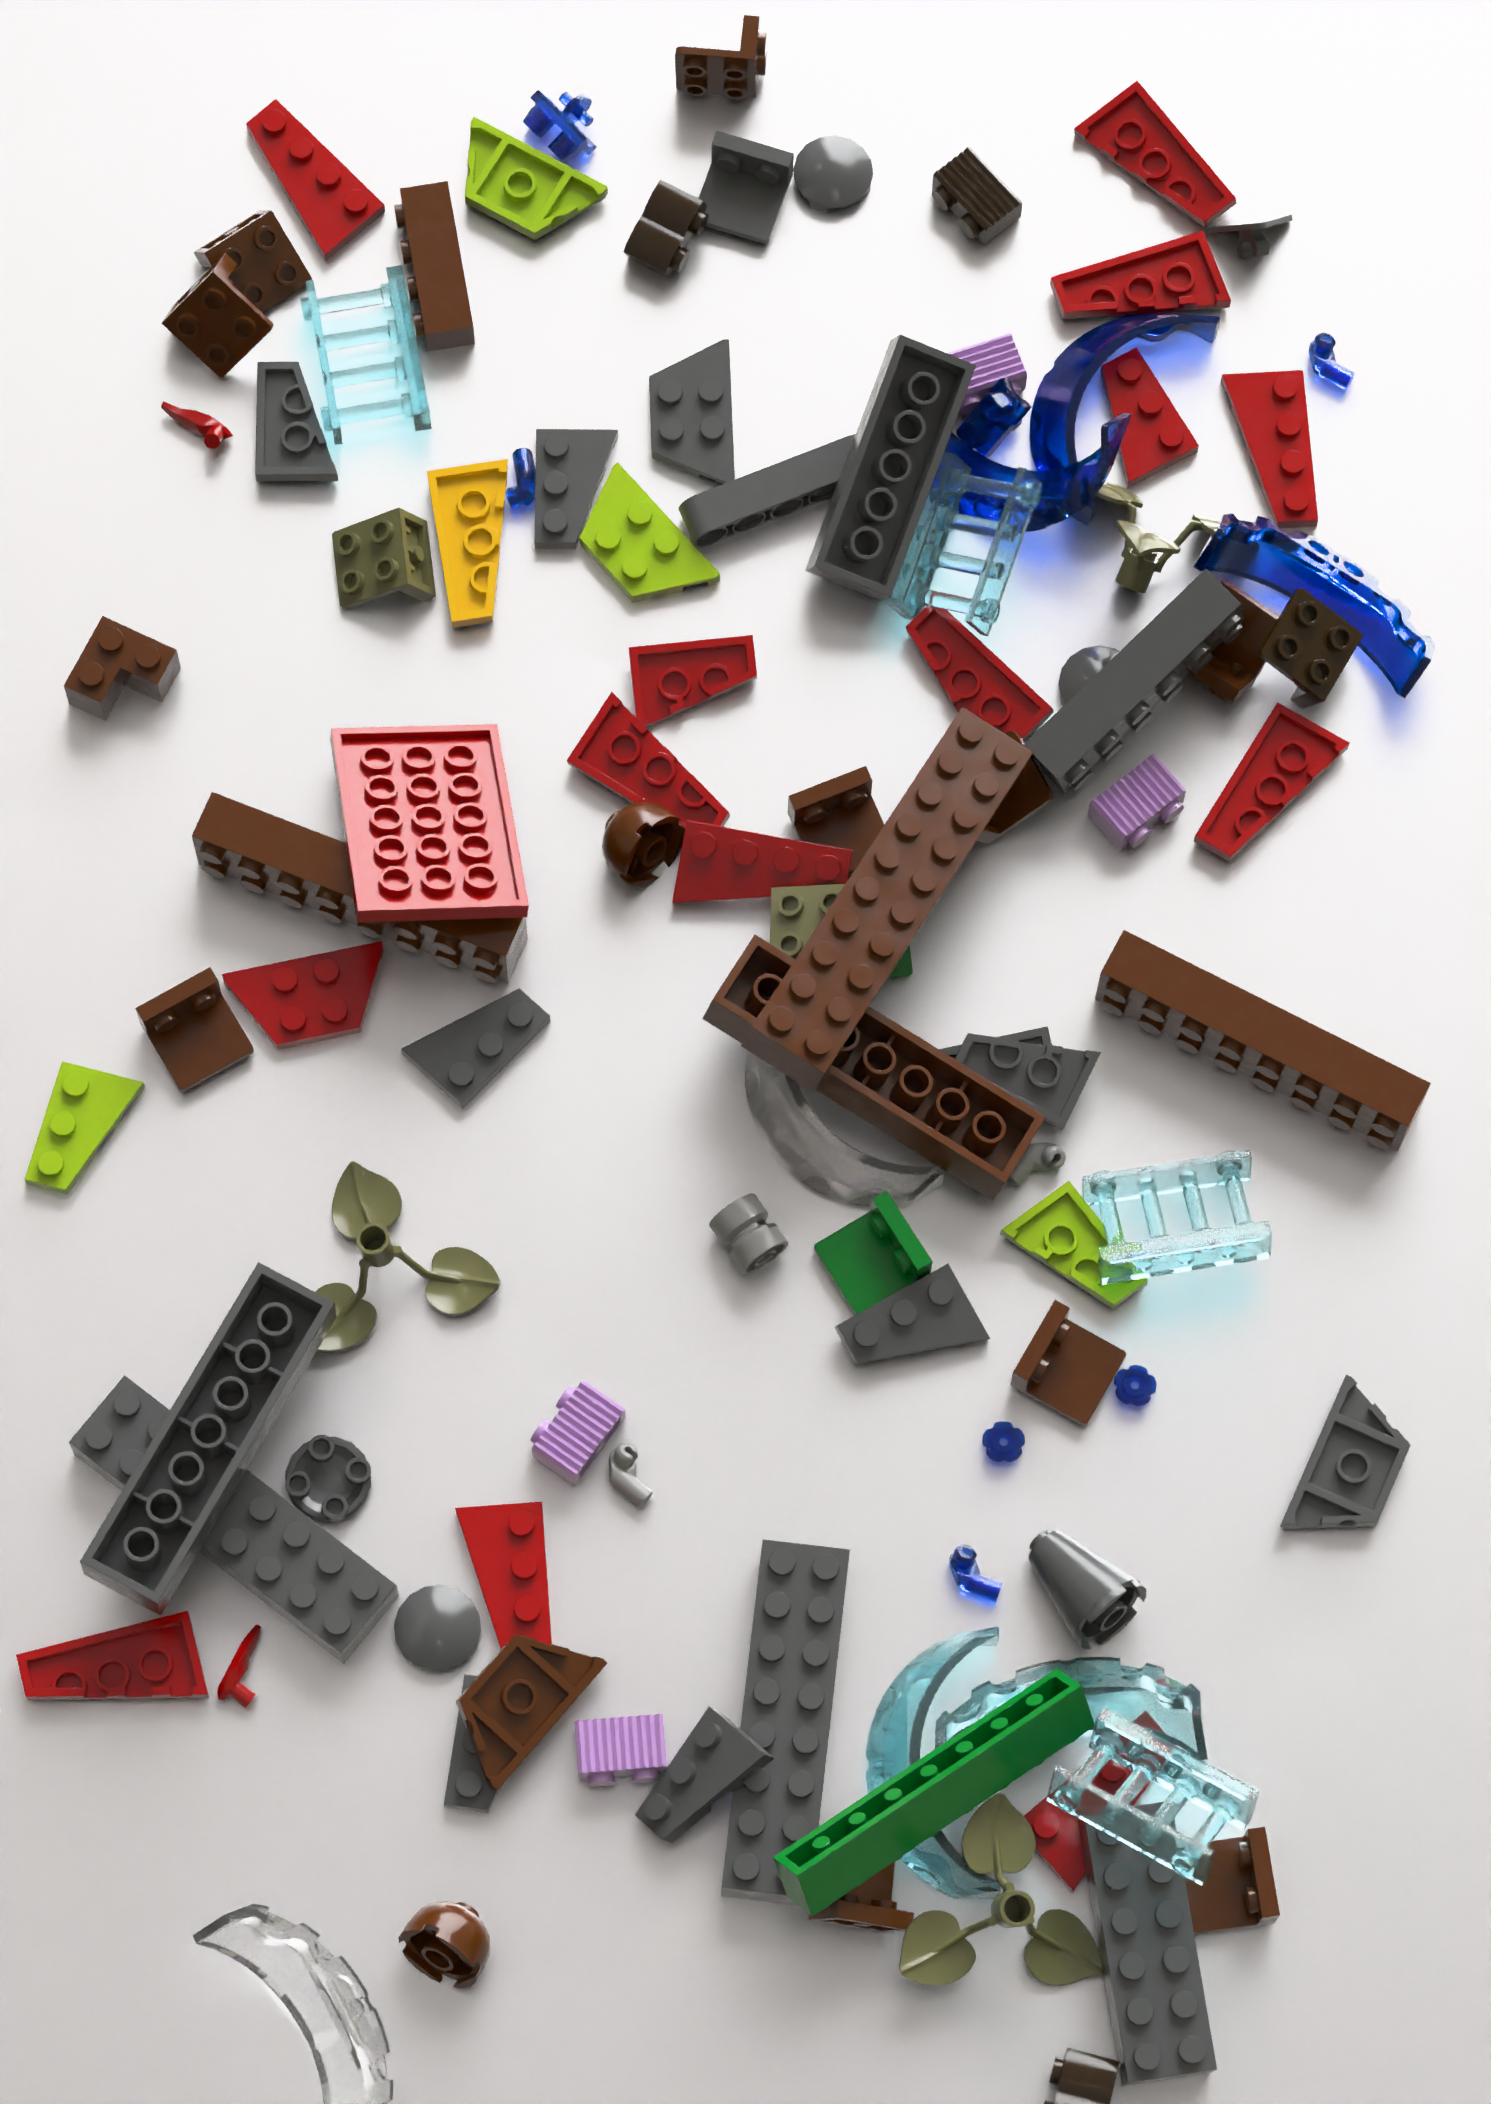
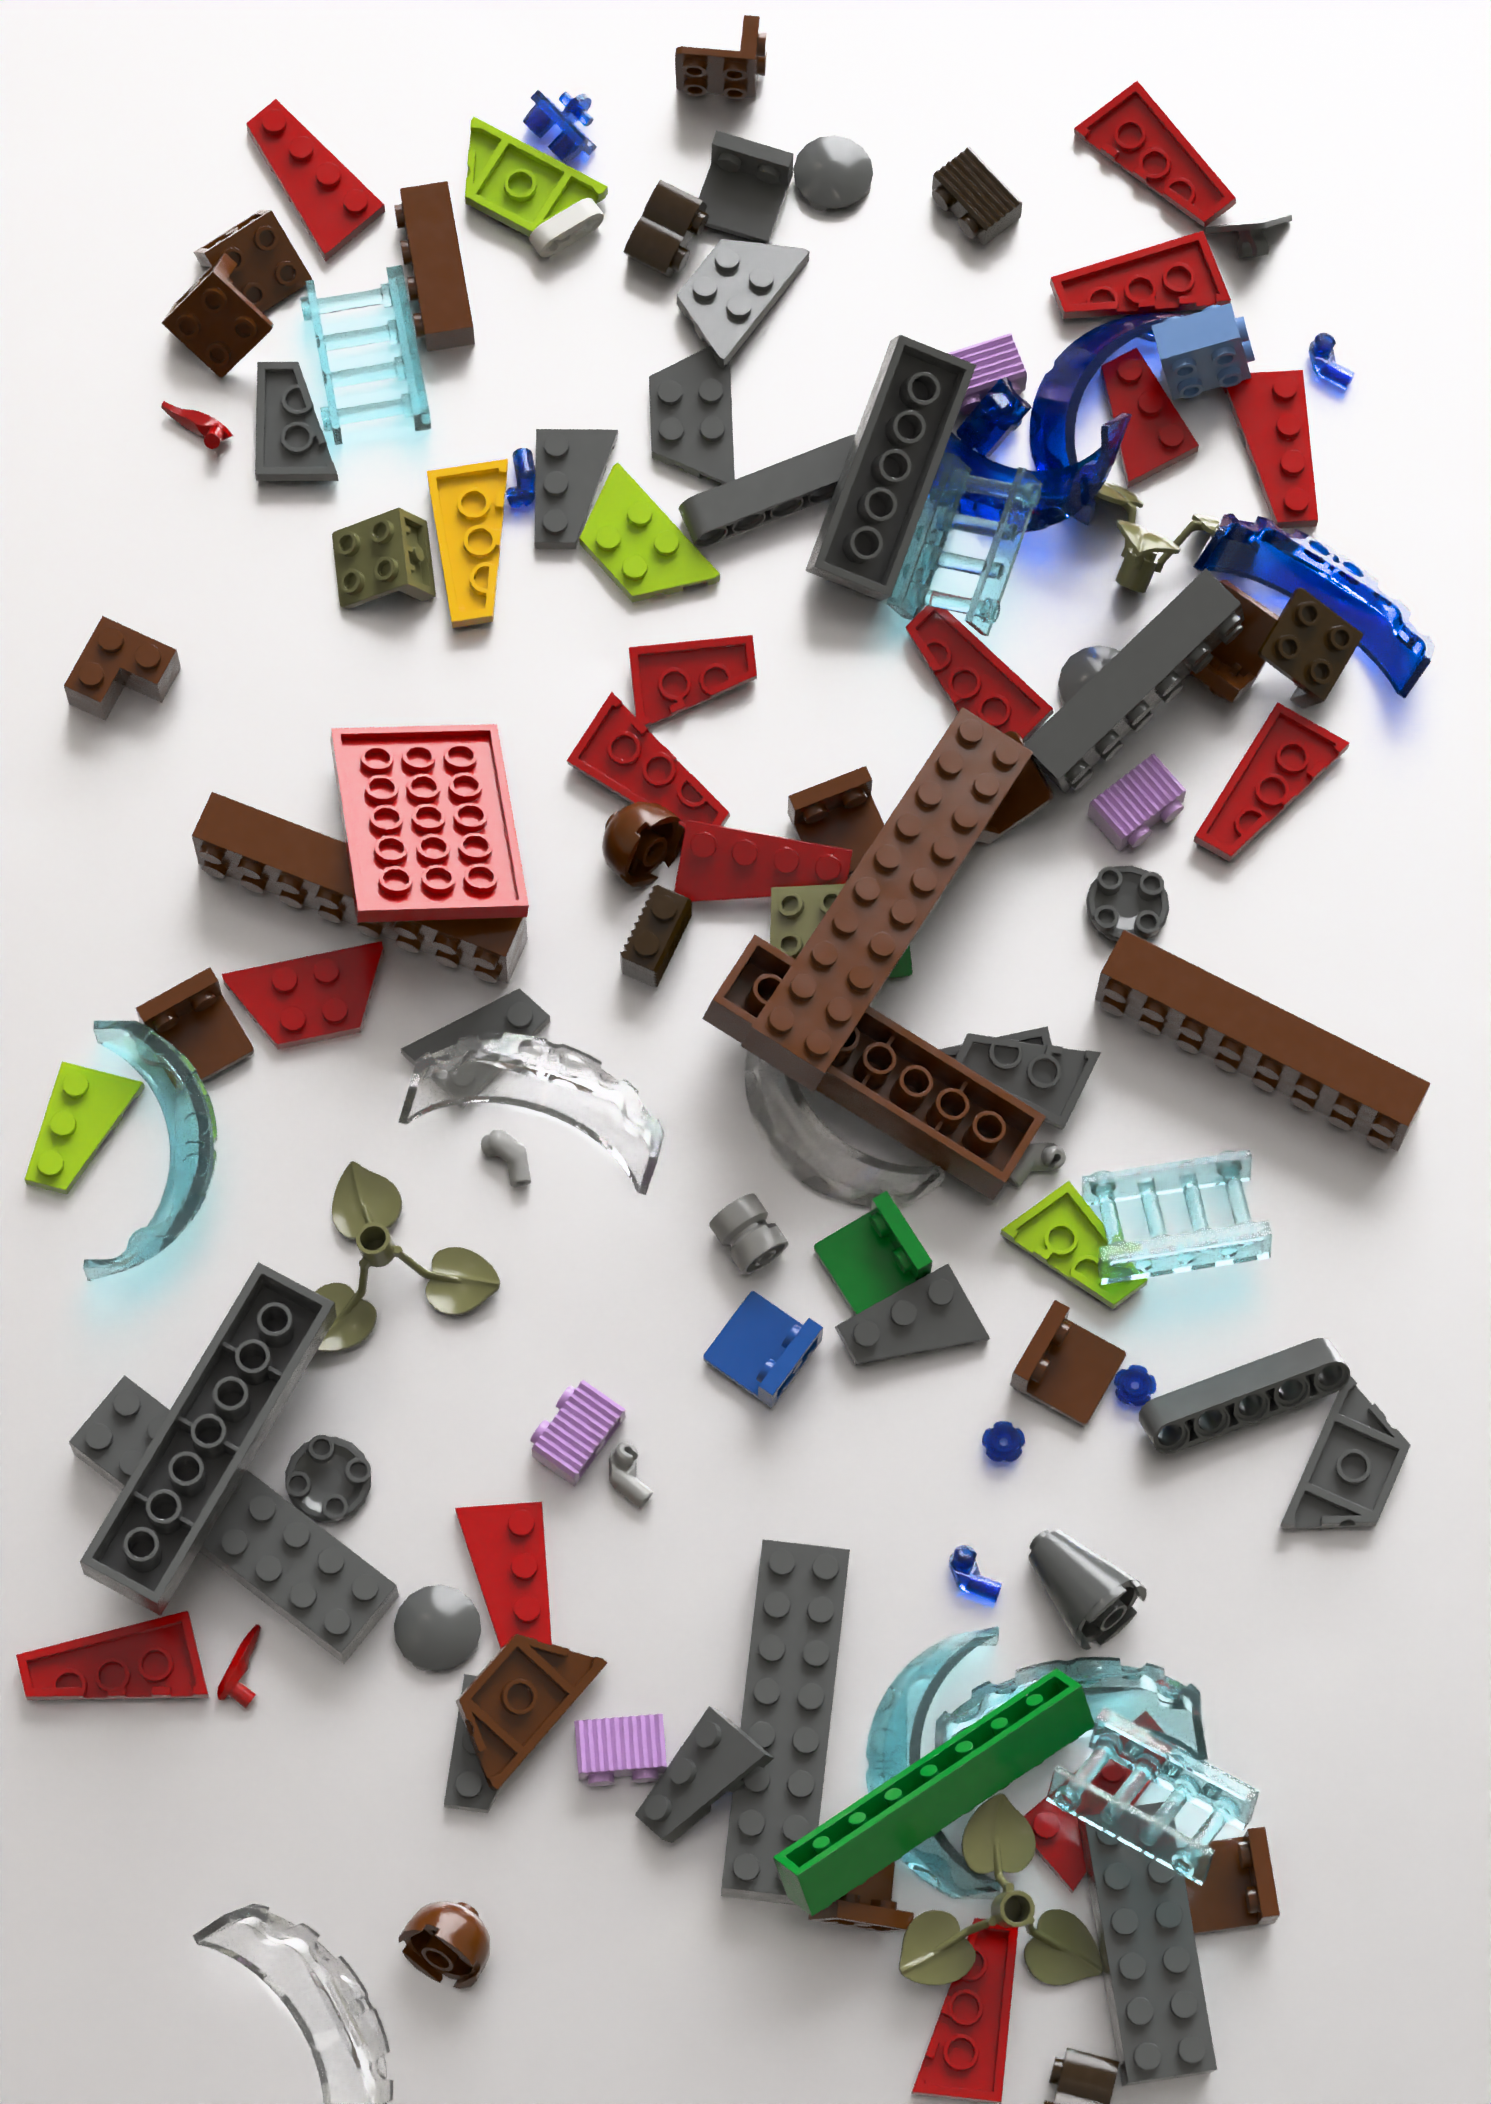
none -> clear light blue windscreen [83,1020,218,1281]
none -> clear windscreen [398,1033,664,1195]
none -> light grey arm [481,1130,531,1187]
none -> white beam [529,198,604,258]
none -> dark brown brick [620,885,692,987]
none -> wing [676,239,810,368]
none -> blue bracket [703,1291,823,1408]
none -> red wing [911,1918,1018,2104]
none -> dark grey dish [1086,866,1169,941]
none -> dark grey beam [1139,1338,1350,1454]
none -> medium blue brick [1151,303,1255,400]

